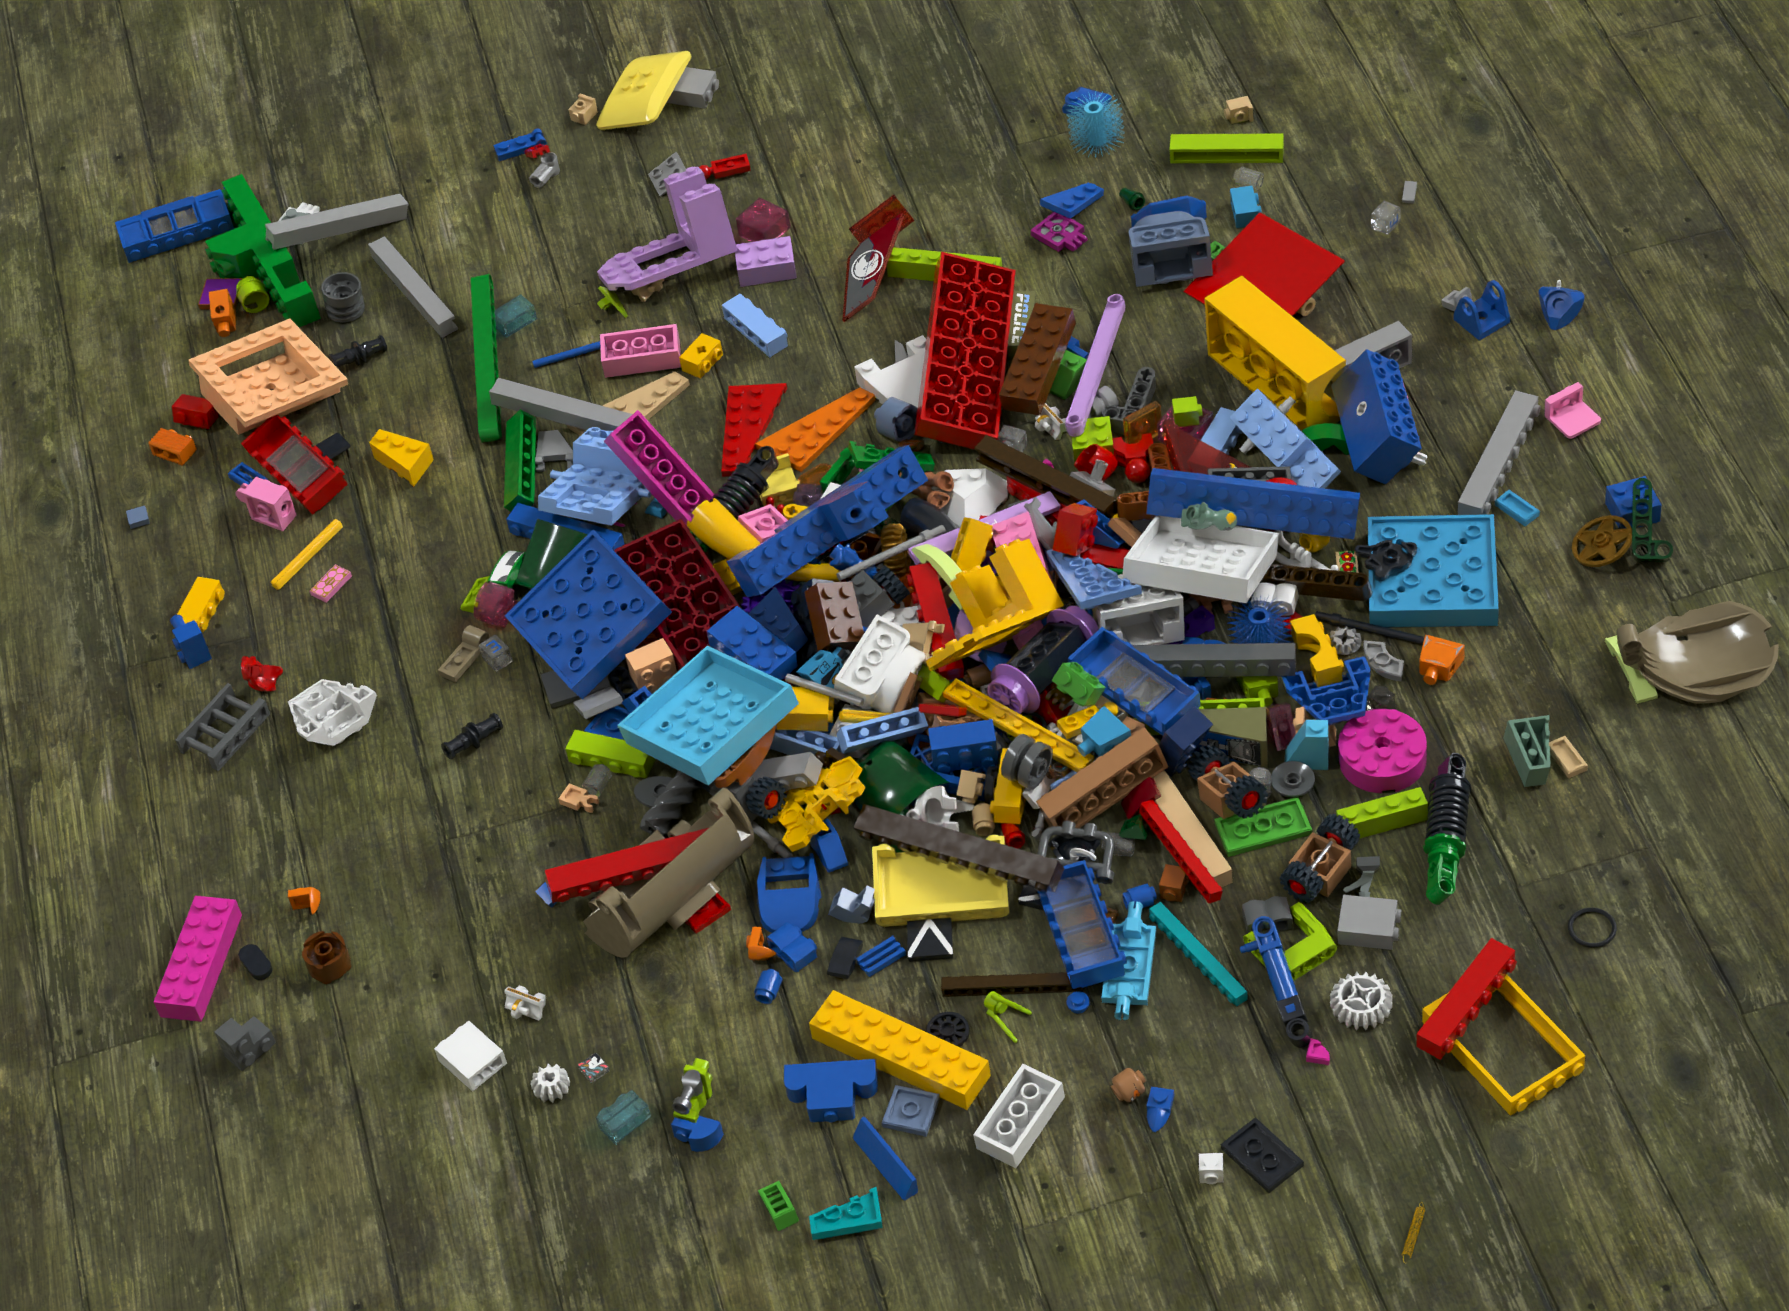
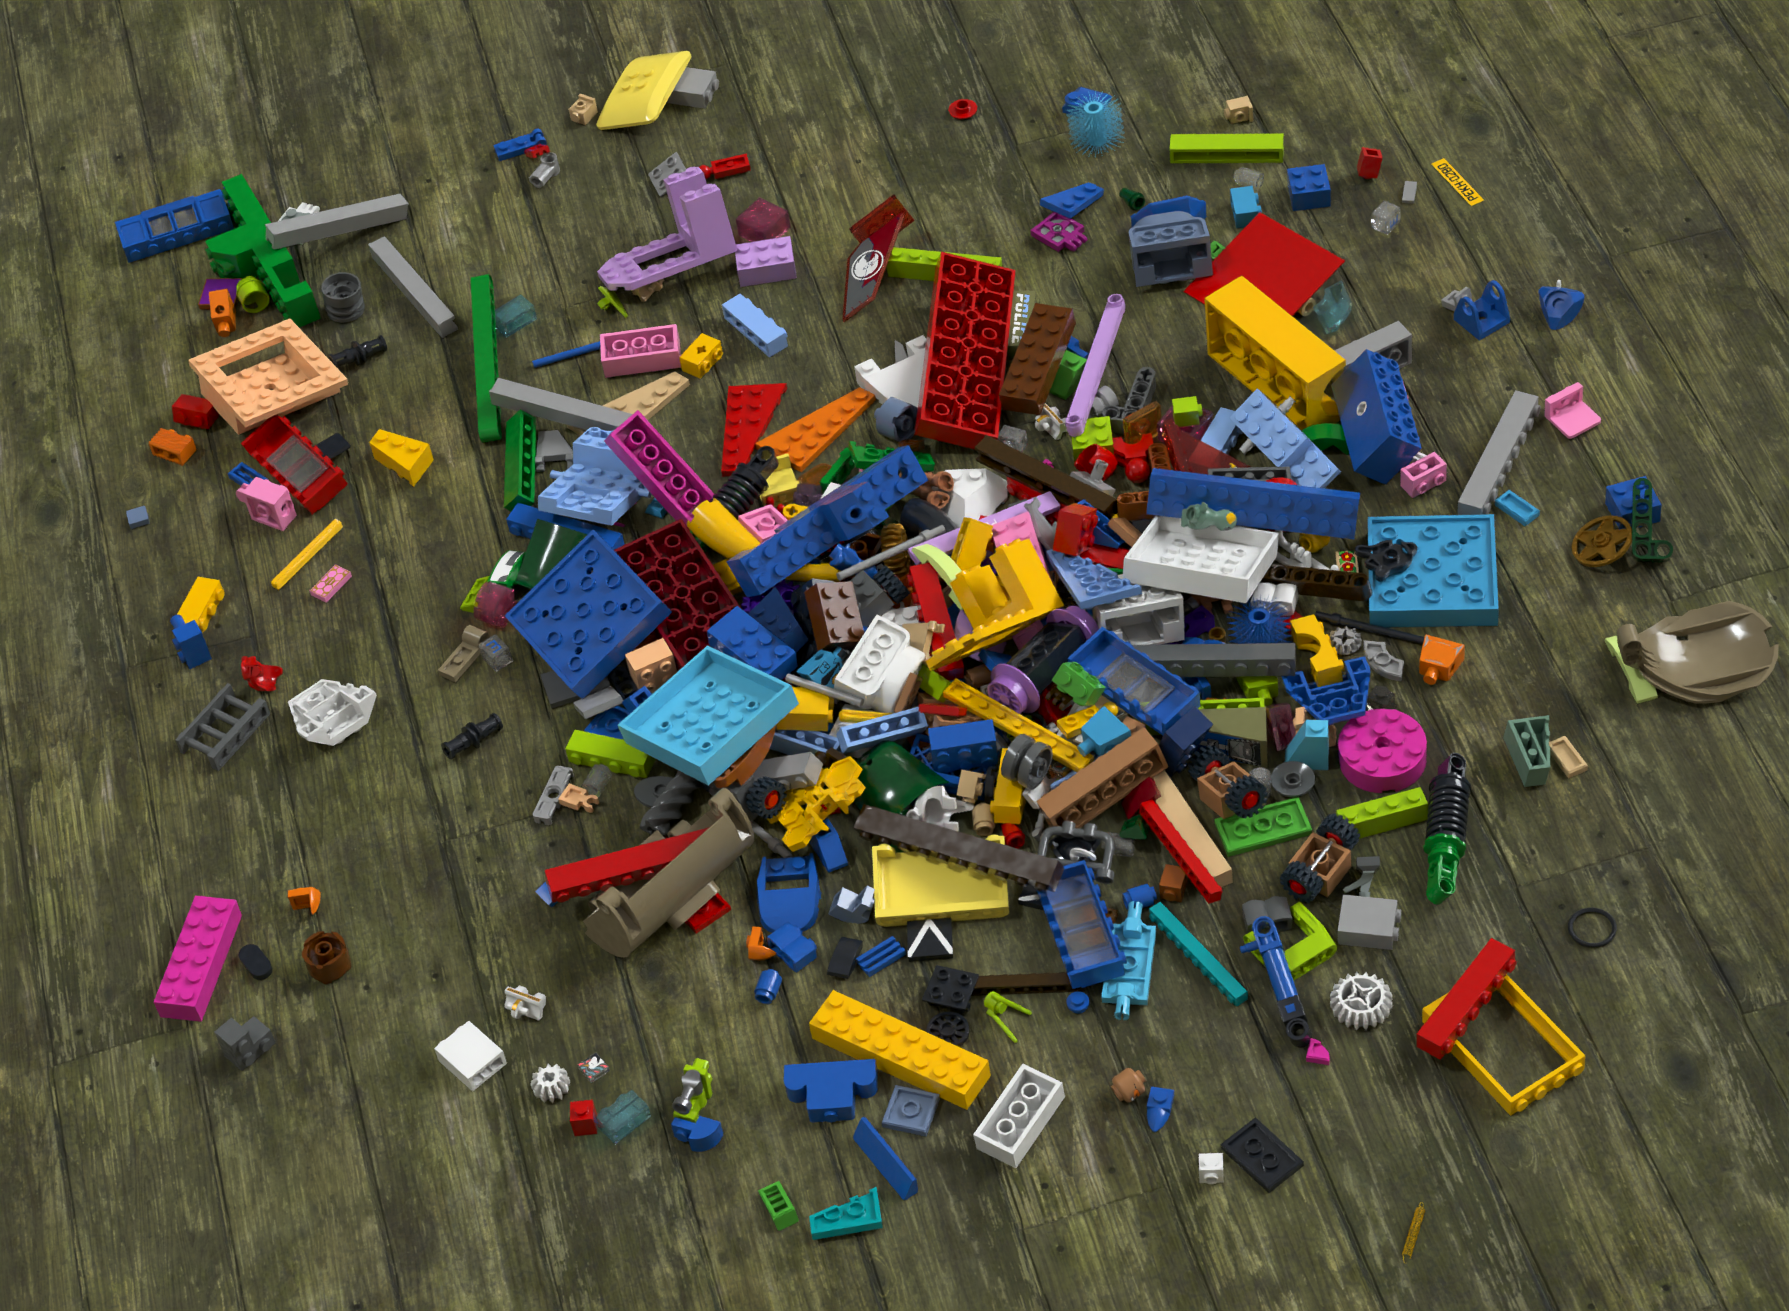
none -> light grey piece [533,766,574,825]
none -> red brick [570,1100,597,1136]
none -> black hinge [922,965,979,1013]
none -> red piece [948,99,977,119]
none -> pearl gold hose [1209,627,1226,644]
none -> blue brick [1287,164,1331,211]
none -> clear light blue brick [1313,280,1352,334]
none -> red brick [1357,147,1383,179]
none -> bright pink brick [1401,452,1447,498]
none -> yellow sticker [1432,158,1484,206]

